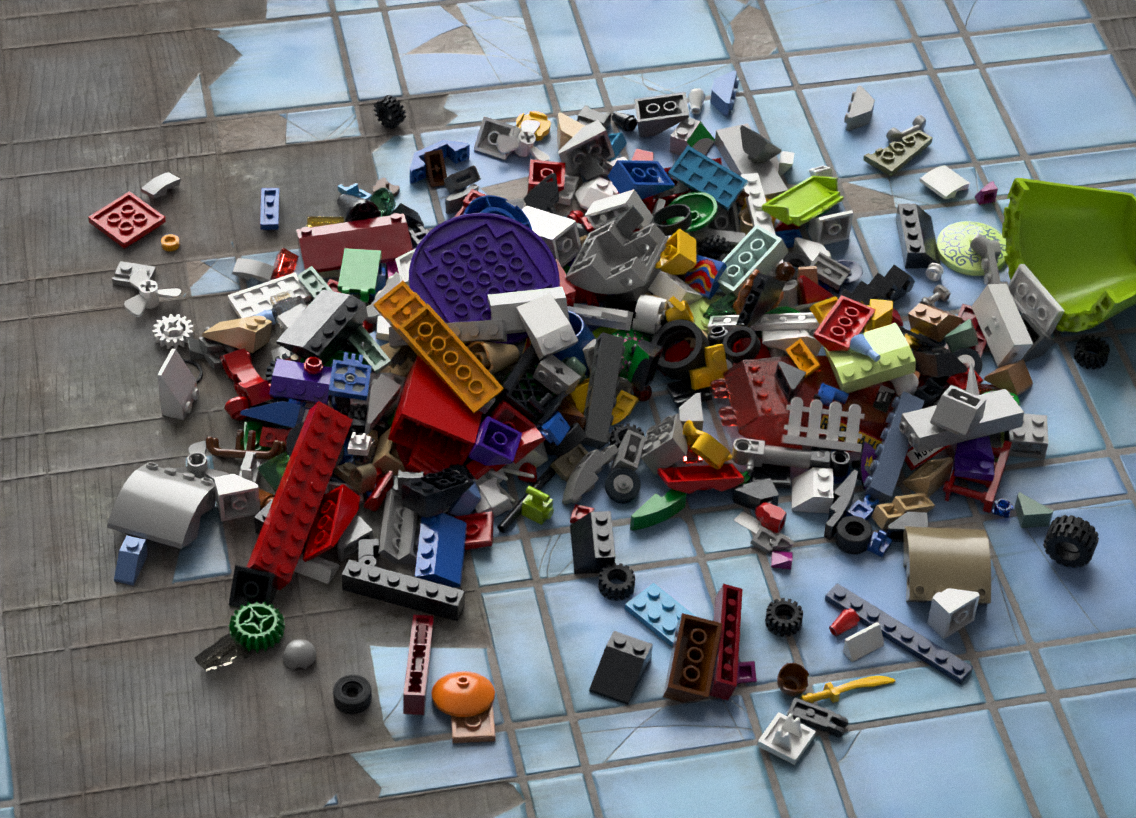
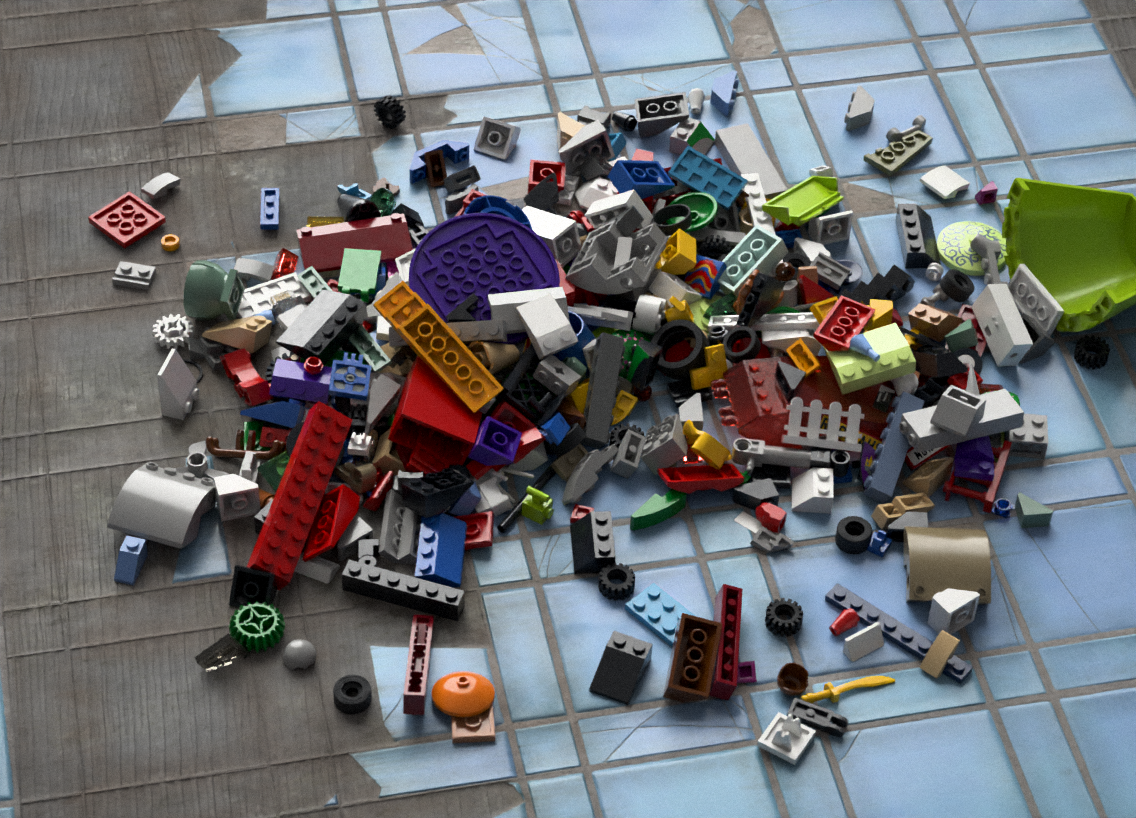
white piece [124,269,181,317] -> none
red cone [224,396,250,421] -> none
white piece [496,120,550,161] -> none
yellow plate [516,111,551,141] -> none
red tile [518,462,537,483] -> none
black wheel [605,467,641,503] -> none
dark grey slope [740,125,782,164] -> none
magenta slope [771,550,792,569] -> none
white slope [778,151,794,176] -> none
blue piece [813,383,849,407] -> none
slope [824,469,858,540] -> none
blue plate [846,494,879,520] -> none
medium nougat slope [984,359,1033,396] -> none
black tyre [1043,515,1099,568] -> none
none -> sand green plate [183,260,245,321]
none -> black slope [445,293,479,323]
none -> white sticker [614,237,632,267]
none -> tan slope [919,630,960,678]
none -> black tyre [940,269,975,302]

